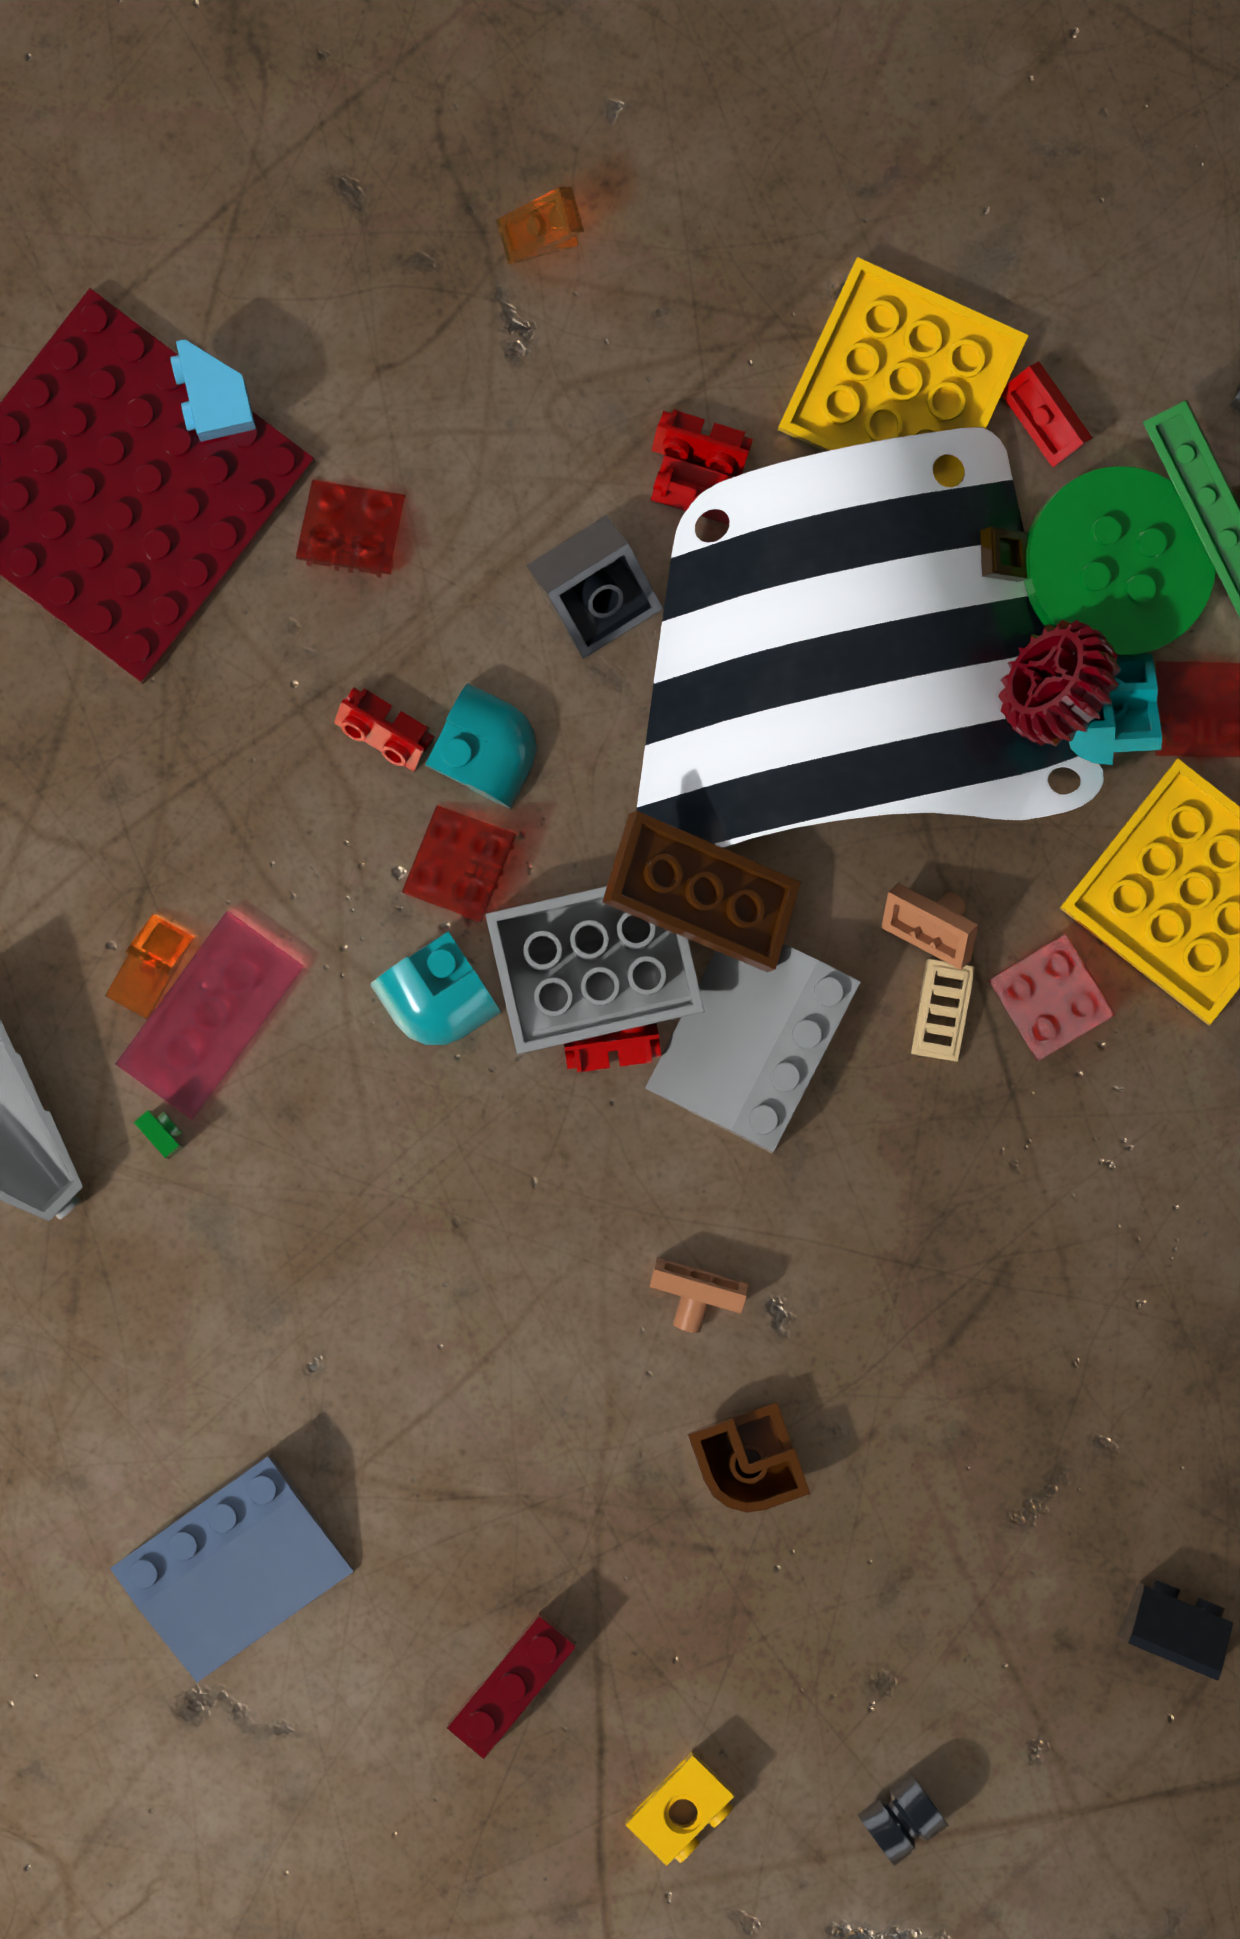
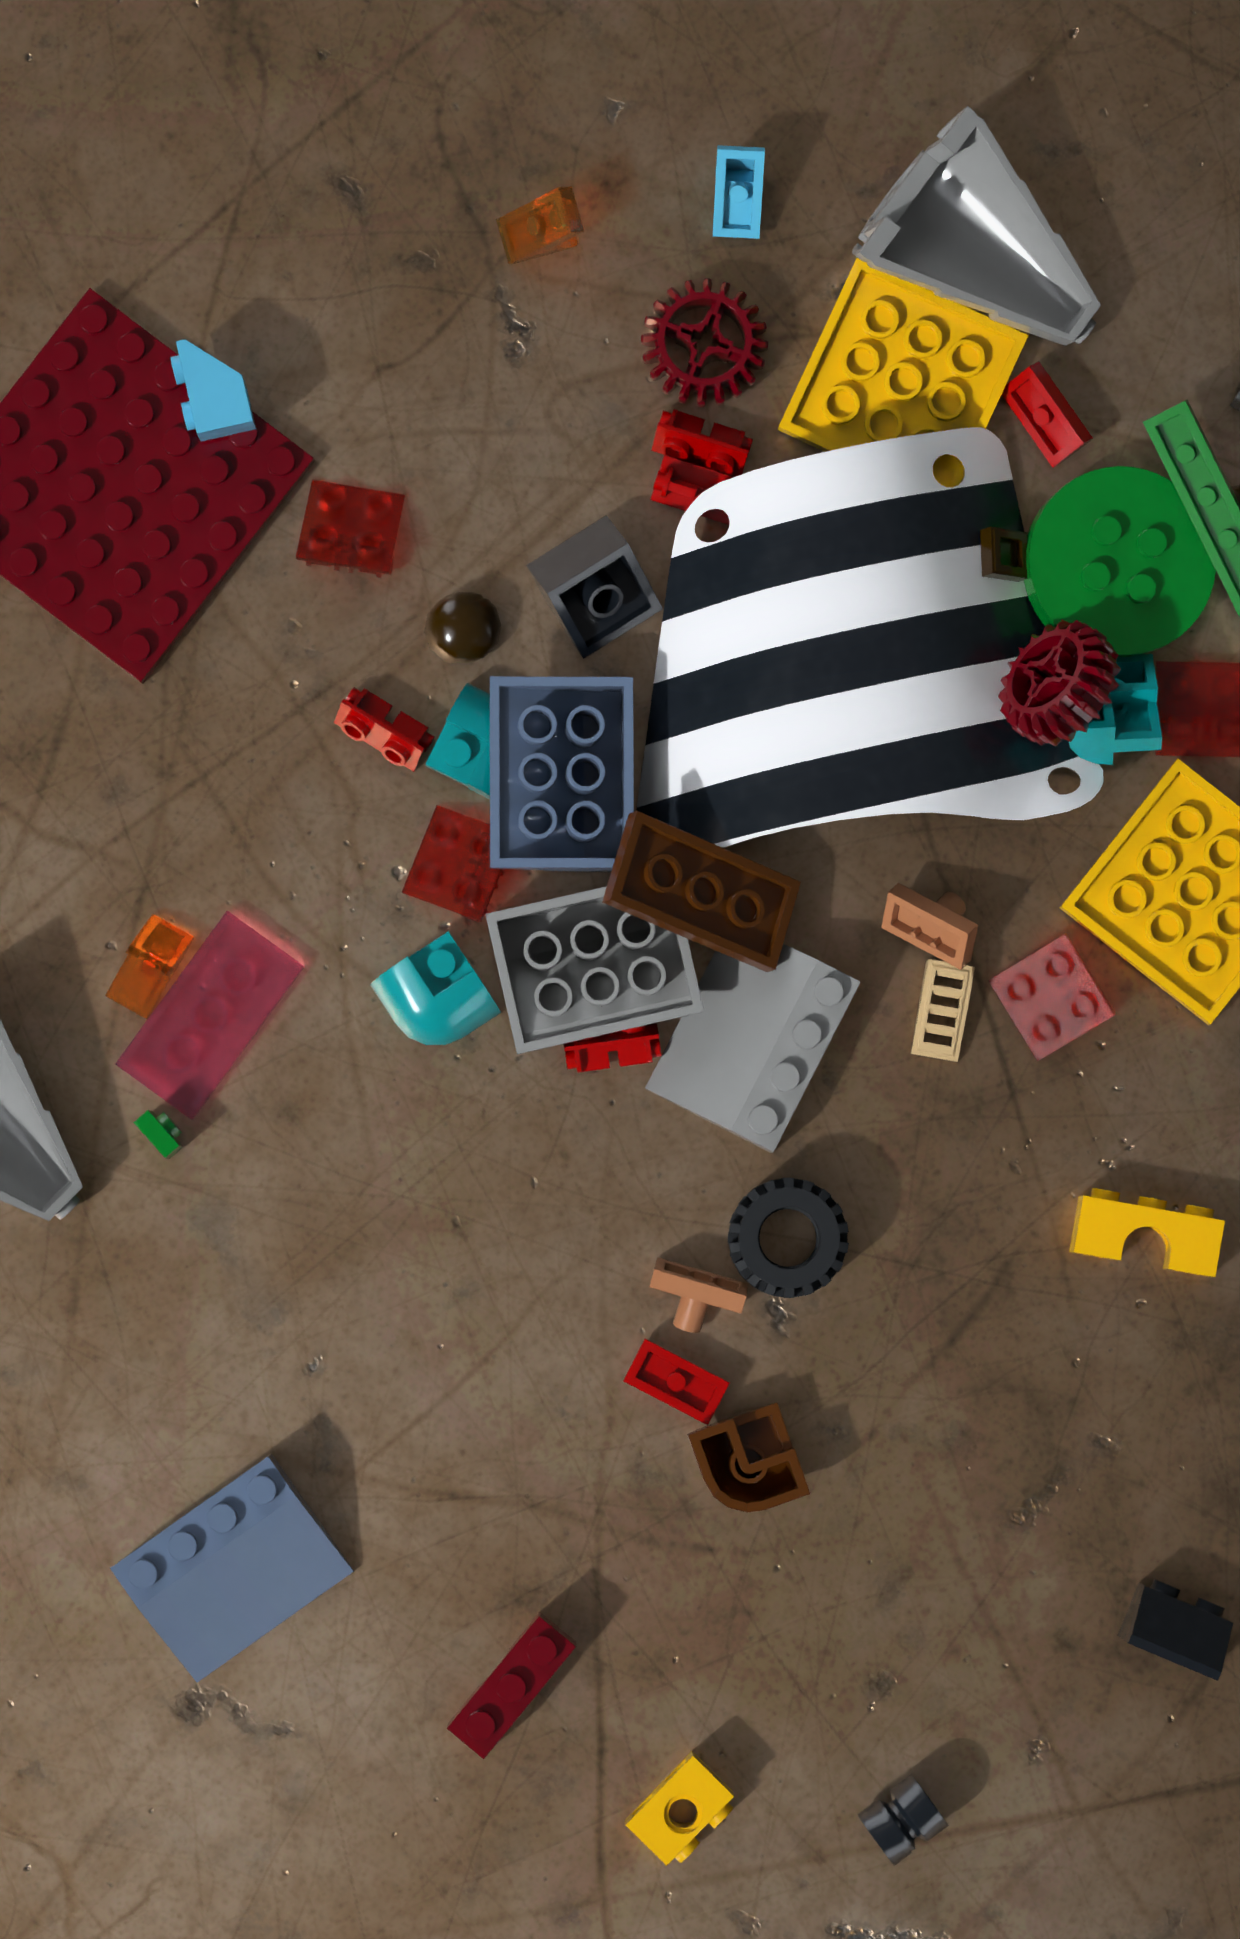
none -> dark brown hair [424,592,501,664]
none -> sand blue slope [490,676,634,872]
none -> red plate [623,1339,730,1425]
none -> dark red gear [641,278,768,407]
none -> medium azure slope [713,145,765,239]
none -> black tyre [728,1178,849,1298]
none -> light grey cone [852,106,1101,346]
none -> yellow arch [1069,1188,1225,1277]

